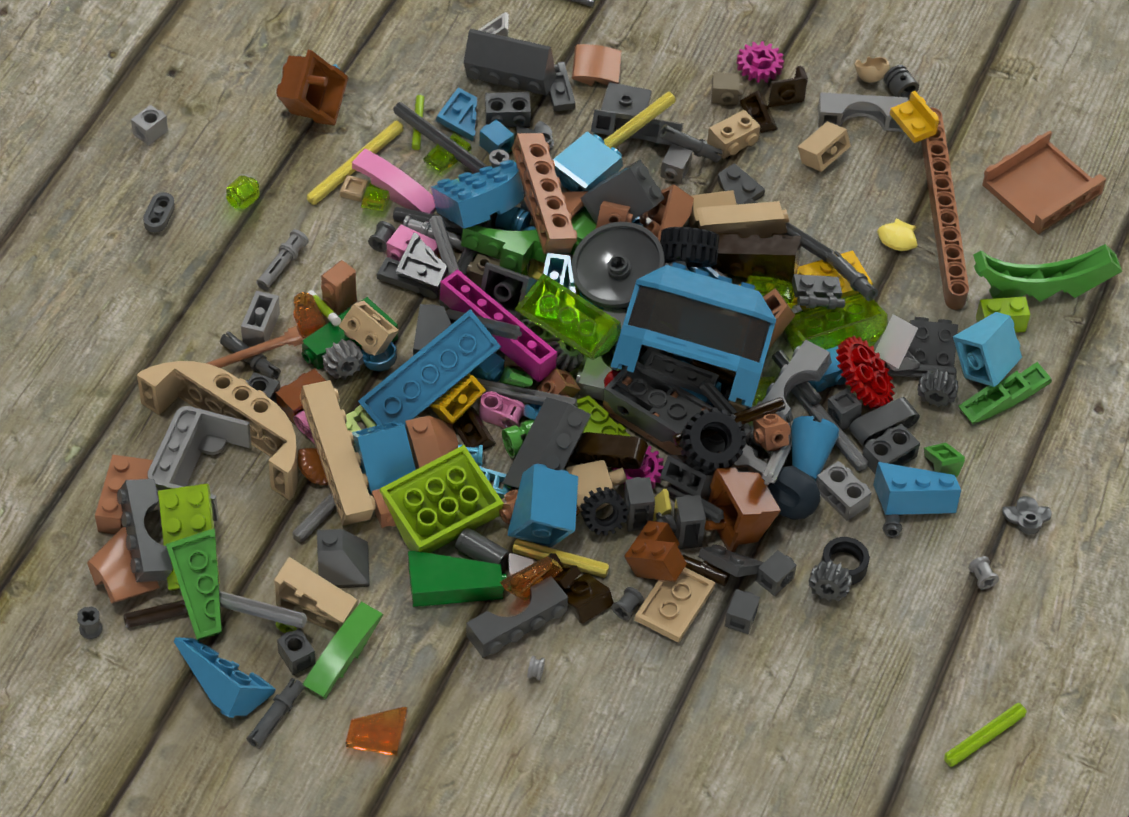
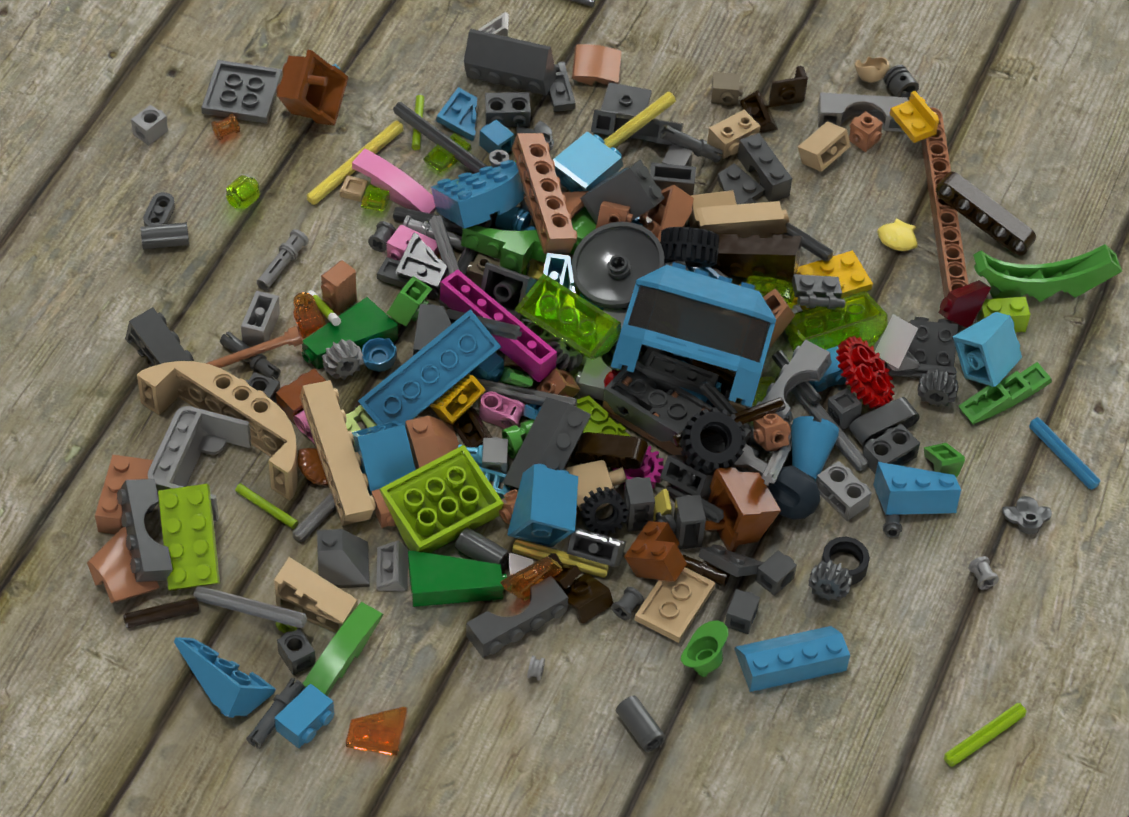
dark grey bush [77,607,103,639] -> none
bright green wing [166,528,222,641] -> none
tan brick [339,300,399,356] -> none
dark pink gear [736,41,784,83] -> none
dark grey pin [827,251,878,301] -> none
nougat panel [982,131,1106,235] -> none
none -> dark grey wedge [125,307,194,367]
none -> dark grey pin [140,222,189,250]
none -> dark grey plate [201,60,282,124]
none -> clear orange bush [211,114,240,141]
none -> lime bar [235,483,299,529]
none -> dark azure brick [275,683,334,749]
none -> light grey slope [376,540,408,591]
none -> bright green brick [386,276,432,326]
none -> light grey brick [482,437,508,474]
none -> dark grey brick [567,528,626,567]
none -> dark grey pin [616,696,666,752]
none -> dark grey brick [650,162,696,195]
none -> bright green piece [681,621,729,677]
none -> dark azure slope [734,626,850,692]
none -> dark grey arch [737,133,792,202]
none -> nougat brick [849,111,883,152]
none -> dark brown beam [936,172,1036,256]
none -> dark red slope [938,280,991,328]
none -> dark azure axle [1029,417,1100,490]

